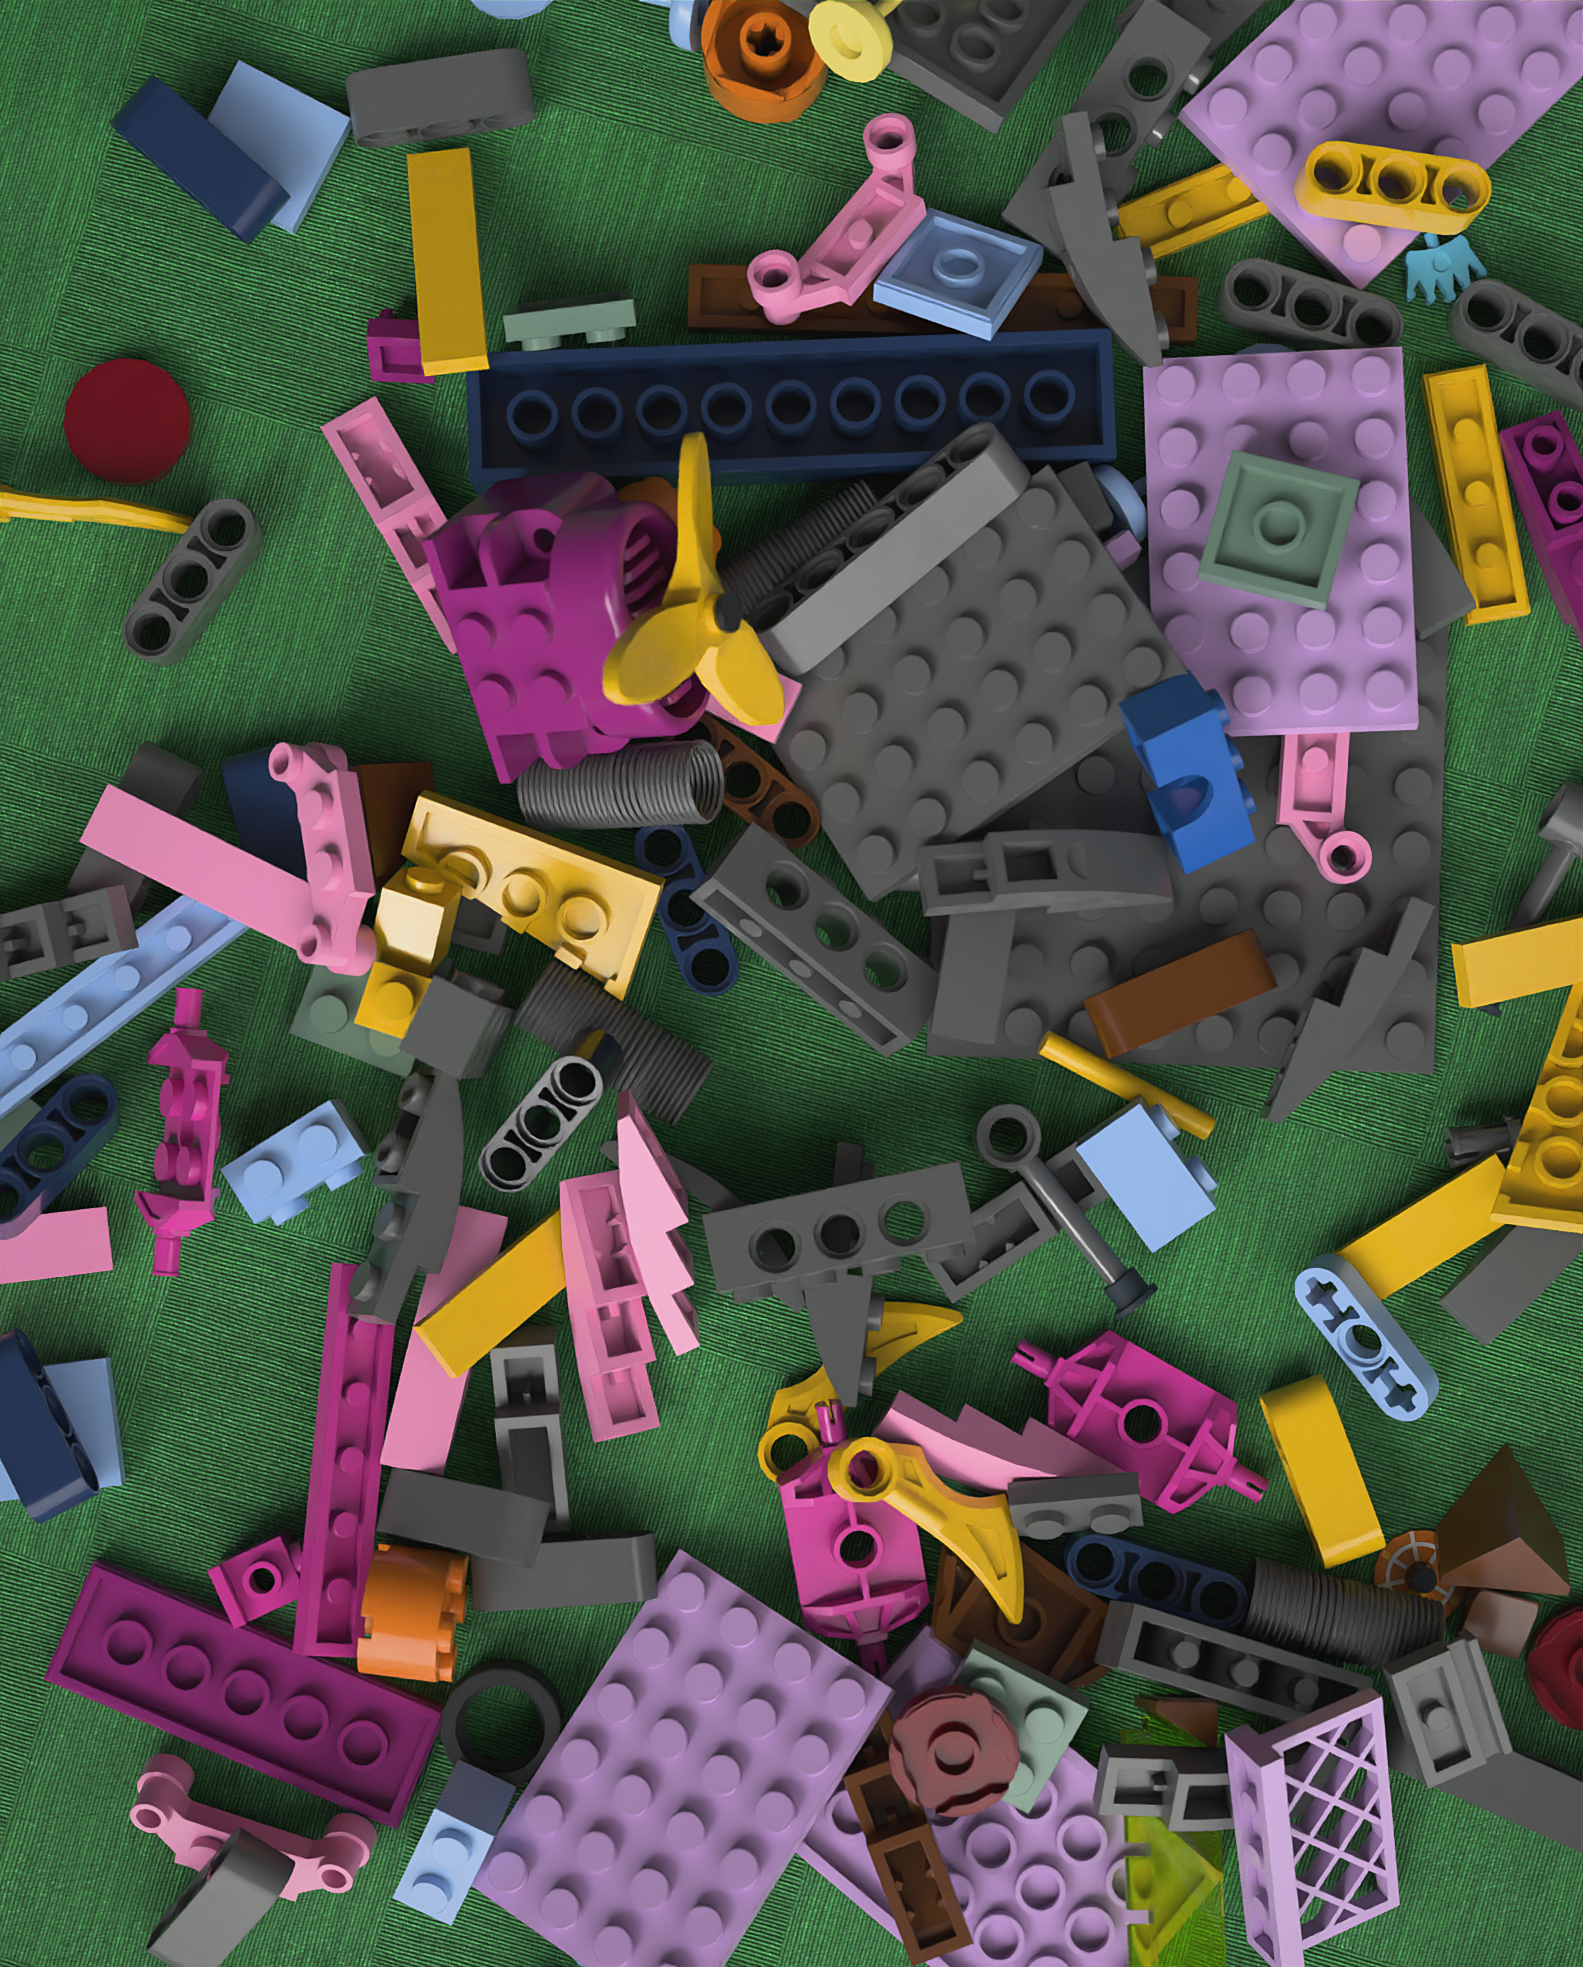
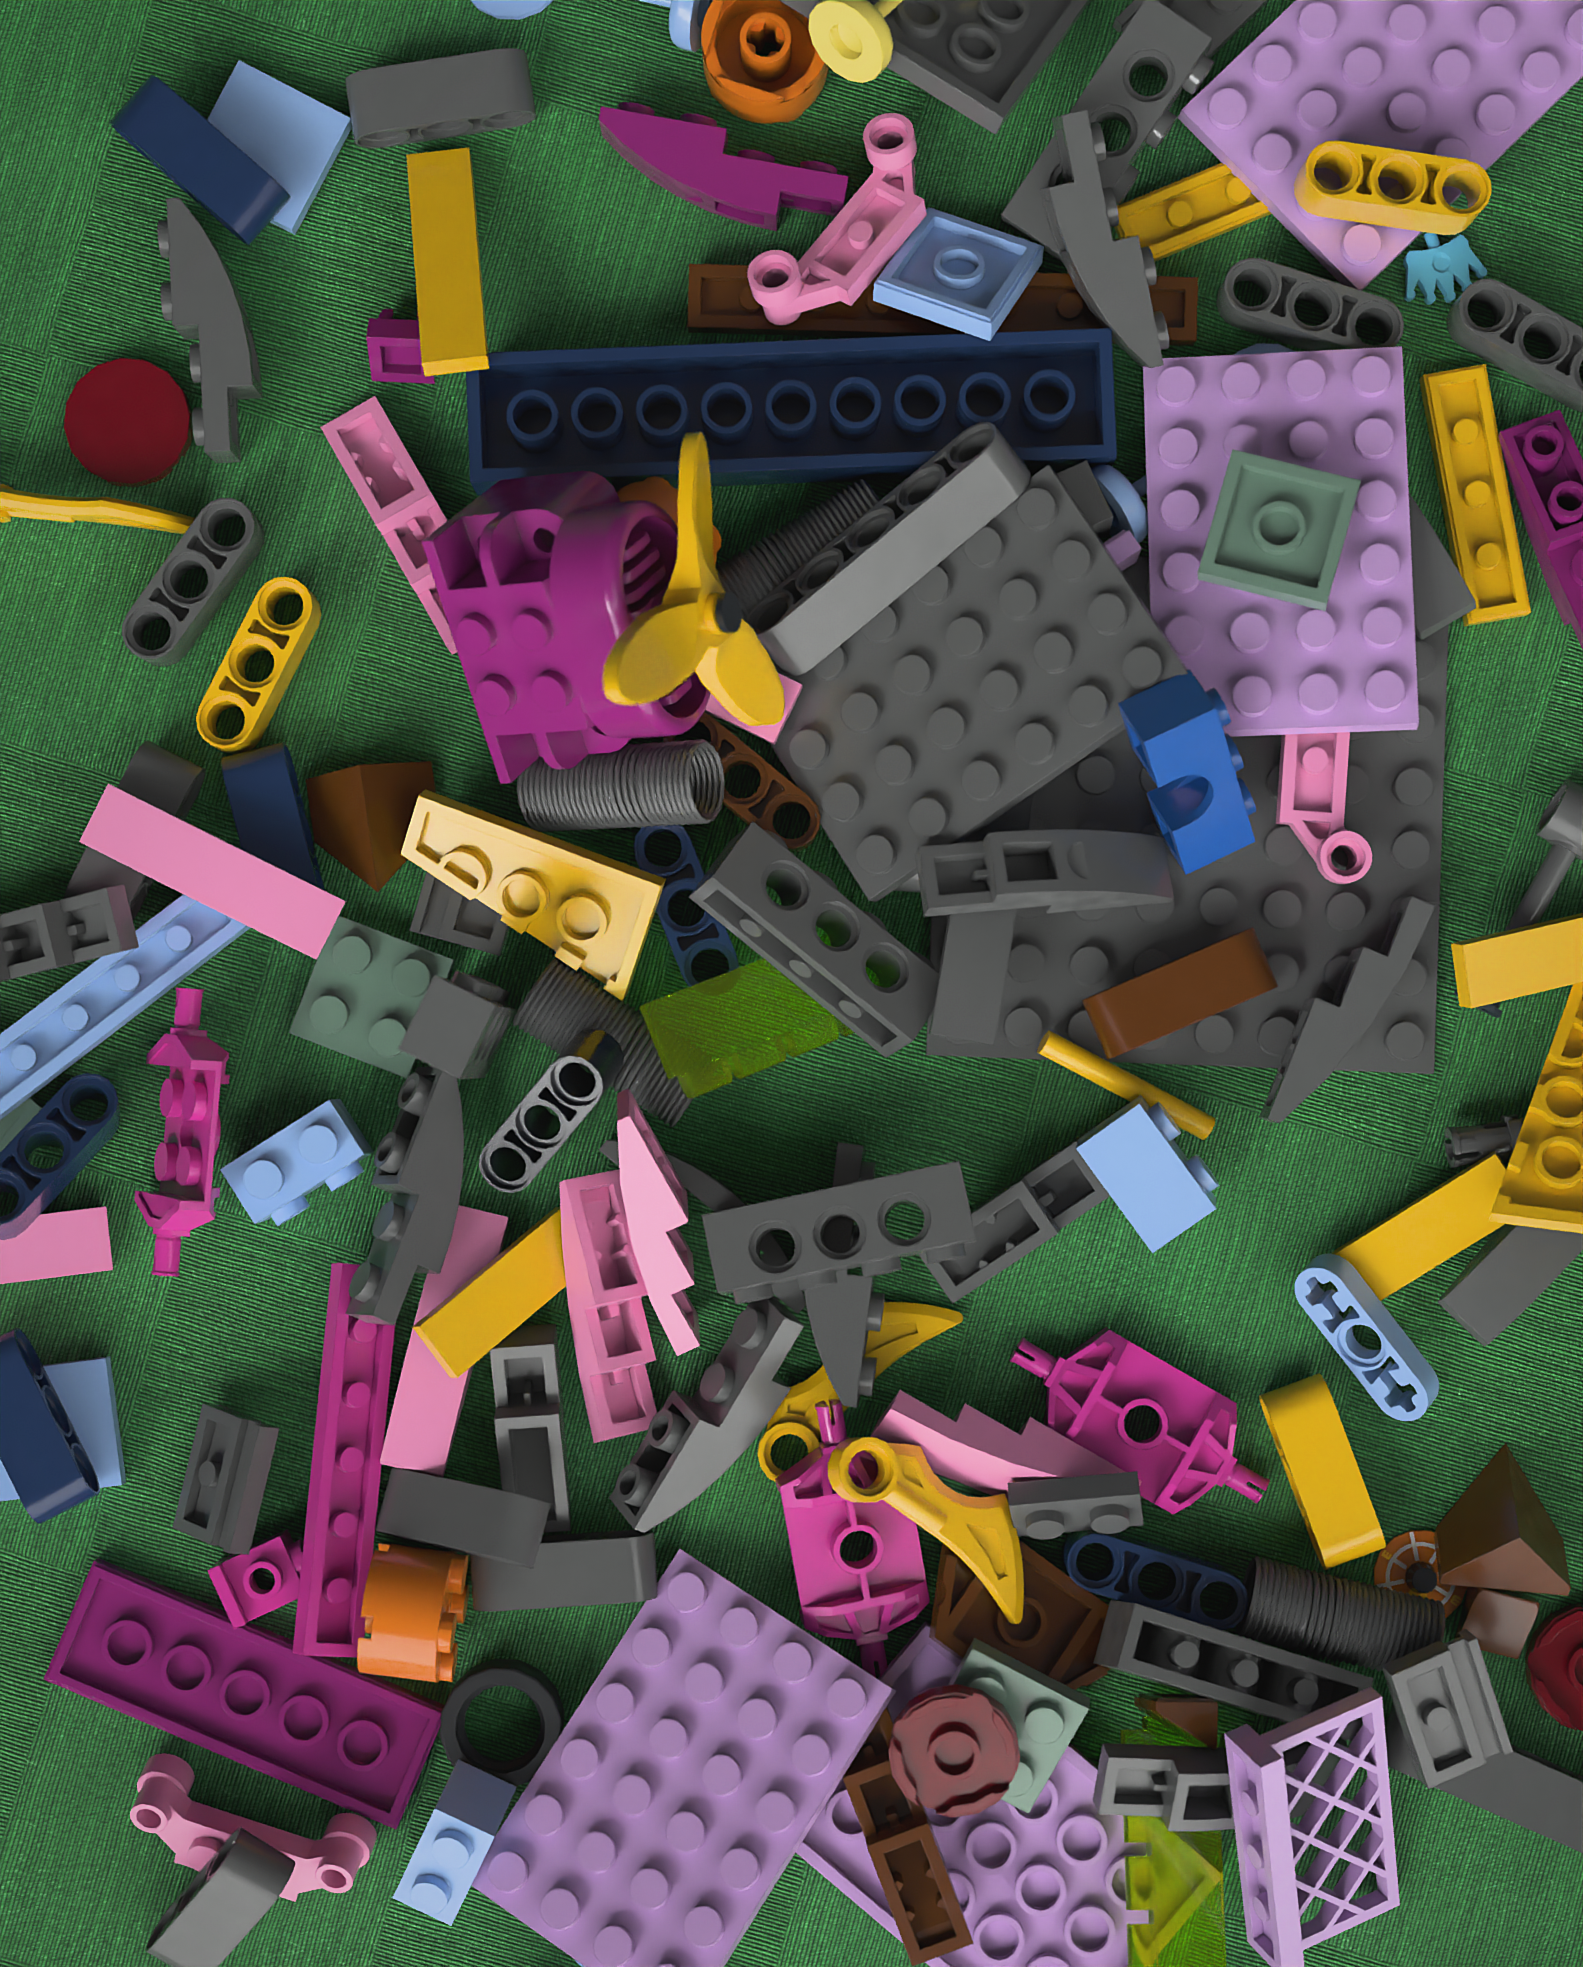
bright pink plate [269,742,377,976] -> none
yellow brick [354,961,432,1039] -> none
yellow brick [373,867,463,977] -> none
sand green plate [503,288,637,351] -> none
dark grey piece [972,1104,1159,1320] -> none
none -> dark grey slope [157,198,263,463]
none -> dark grey plate [172,1403,279,1554]
none -> yellow beam [196,577,321,754]
none -> magenta slope [599,102,848,231]
none -> dark grey slope [609,1297,804,1533]
none -> clear neon green windscreen [639,934,879,1099]

